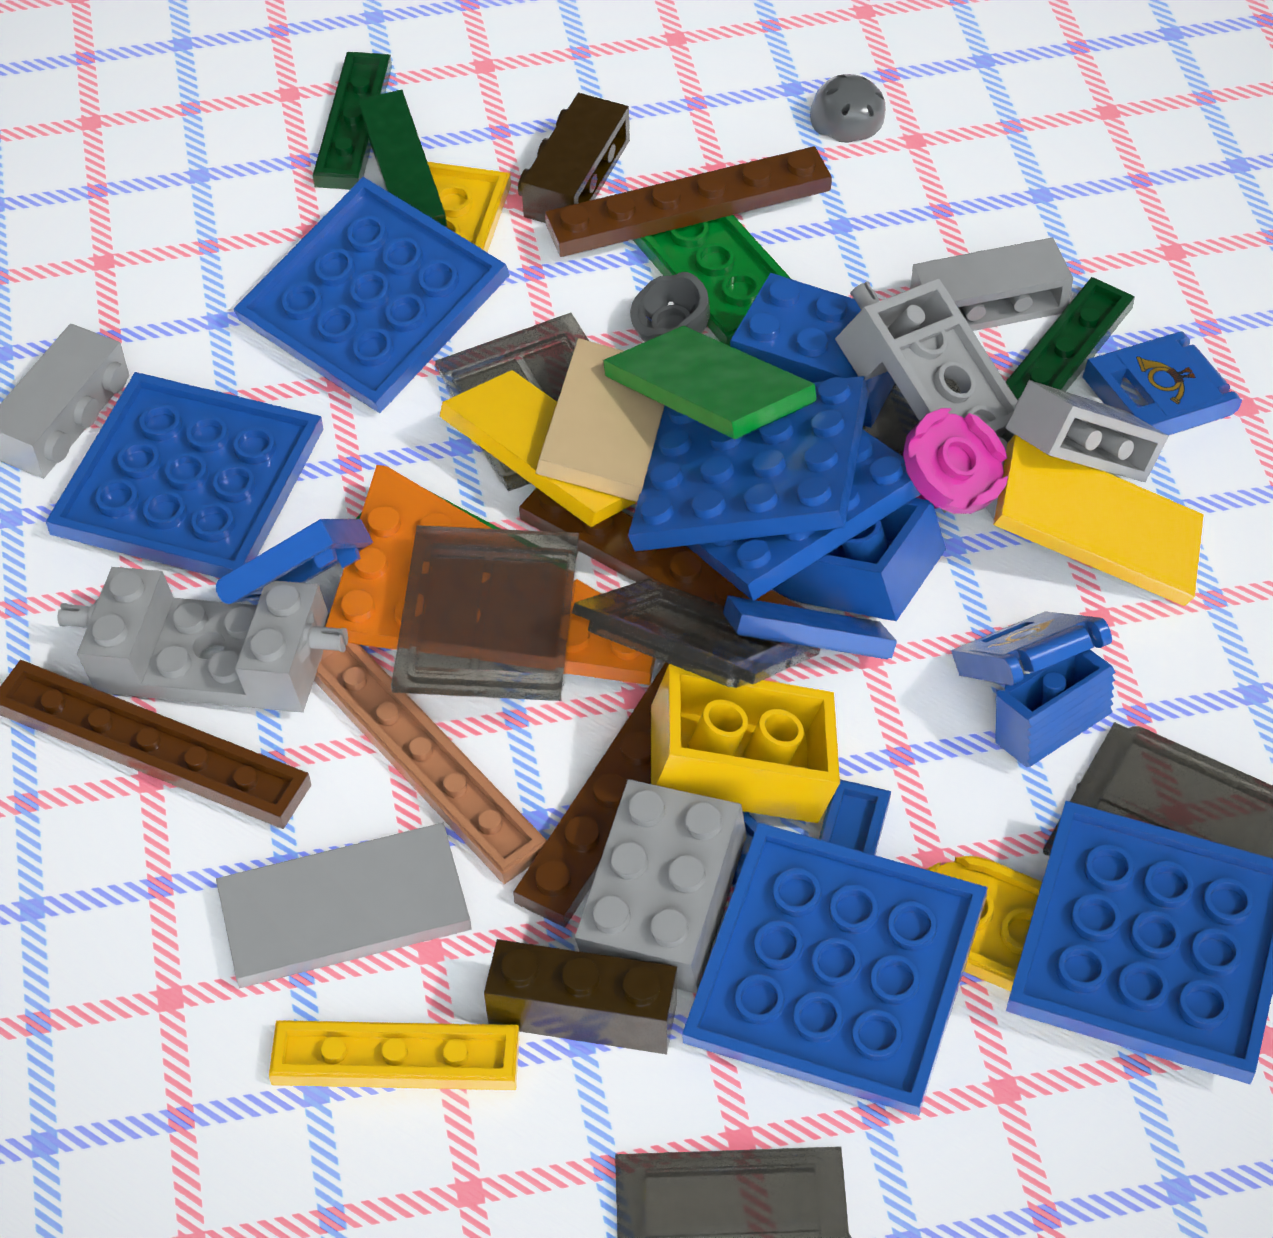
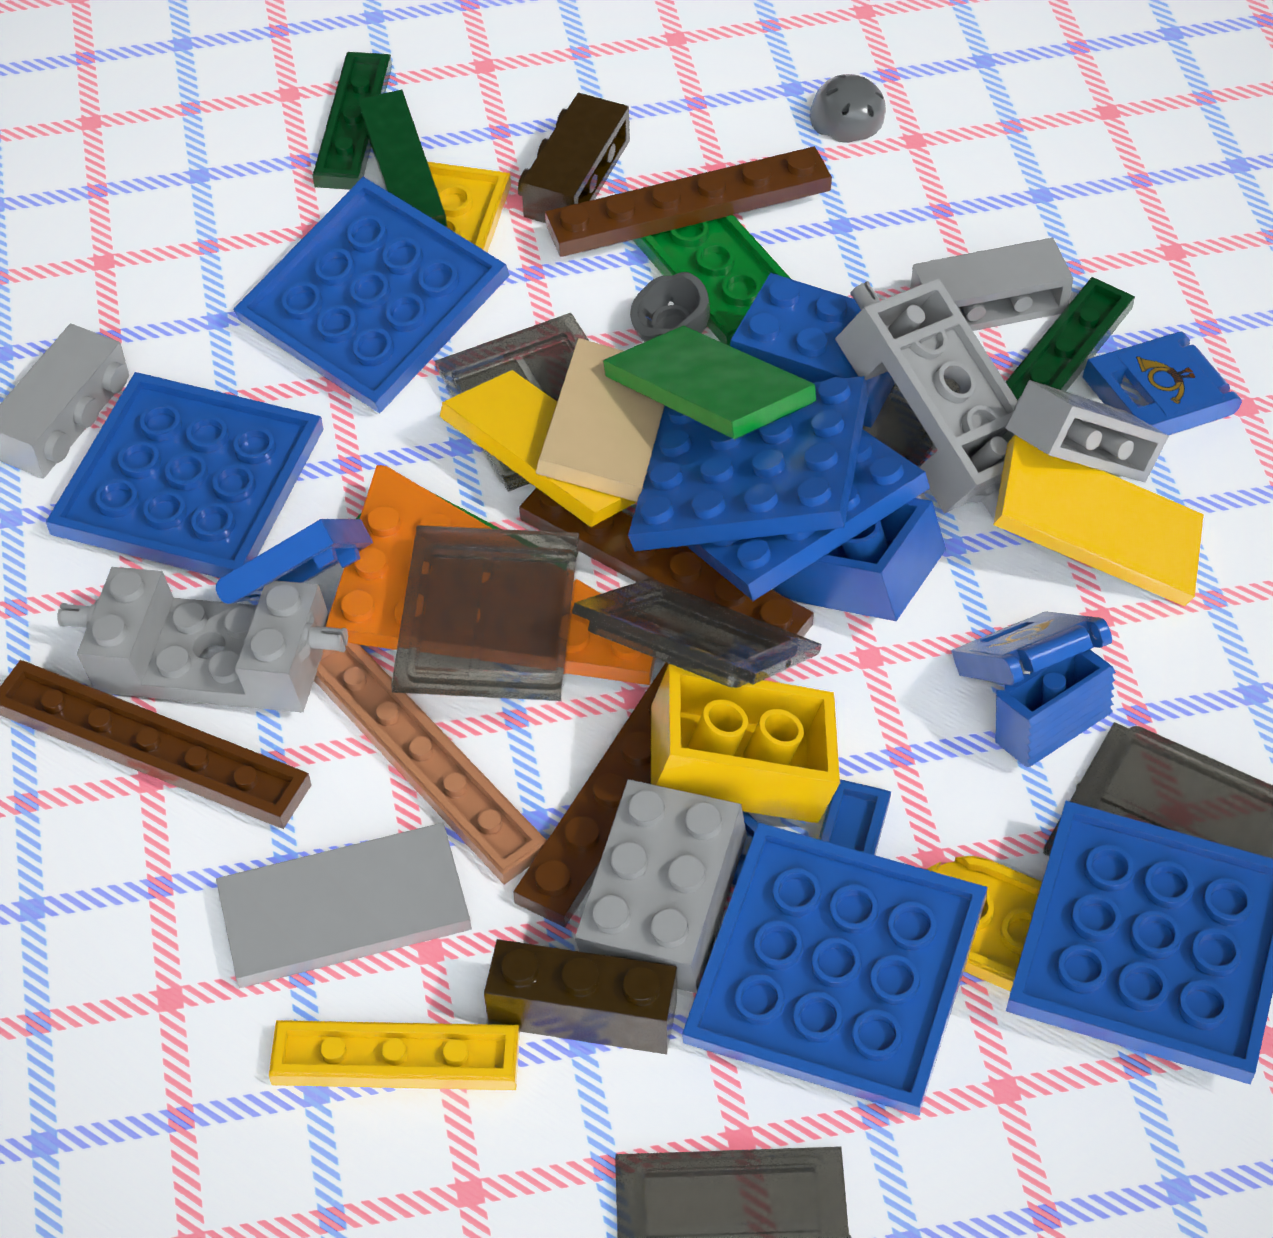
blue tile [723,596,897,660] -> none
dark pink tile [903,408,1008,514] -> none

